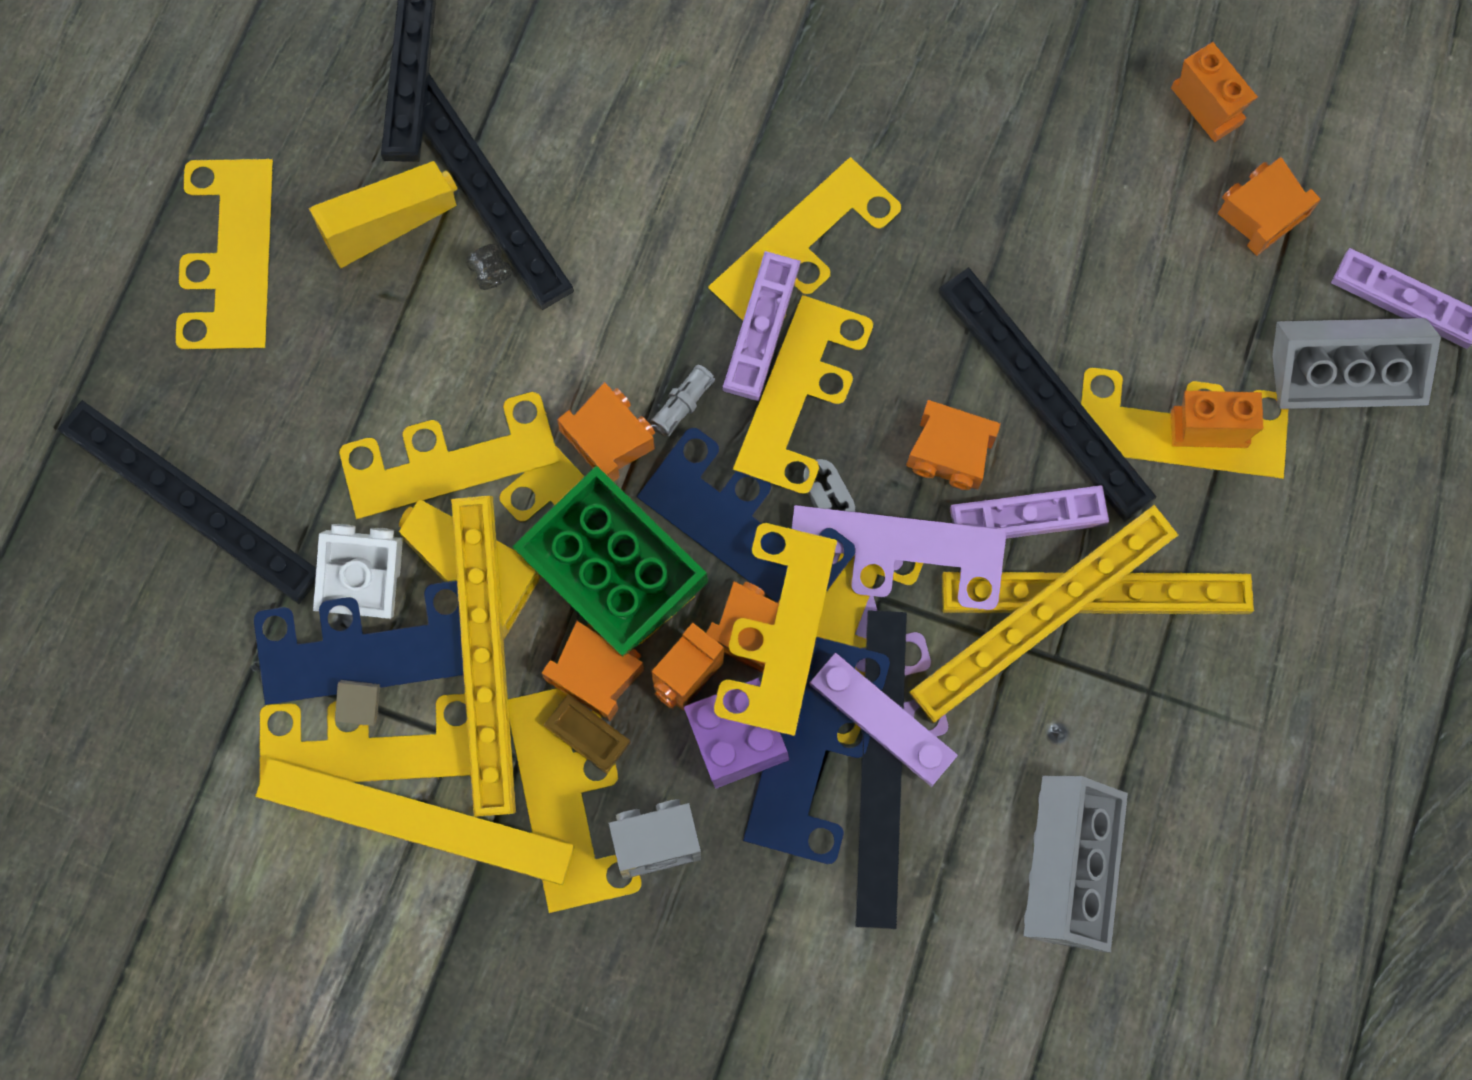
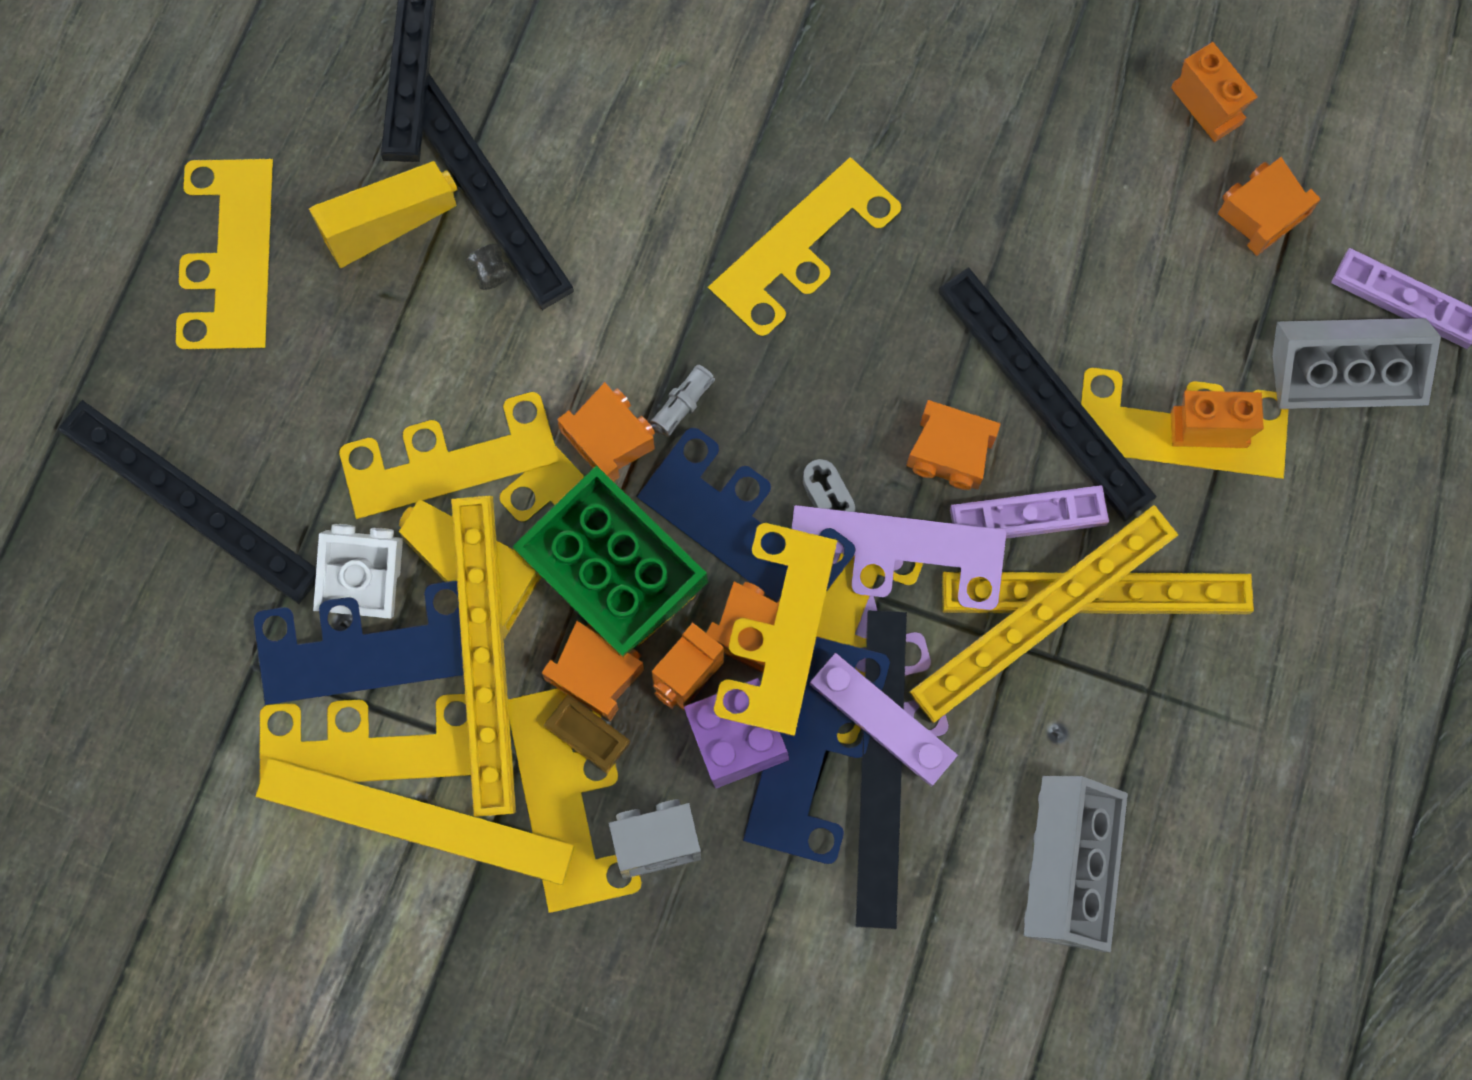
dark tan tile [335,680,380,726] -> none
lavender plate [723,251,801,401] -> none
yellow piece [733,295,873,494] -> none

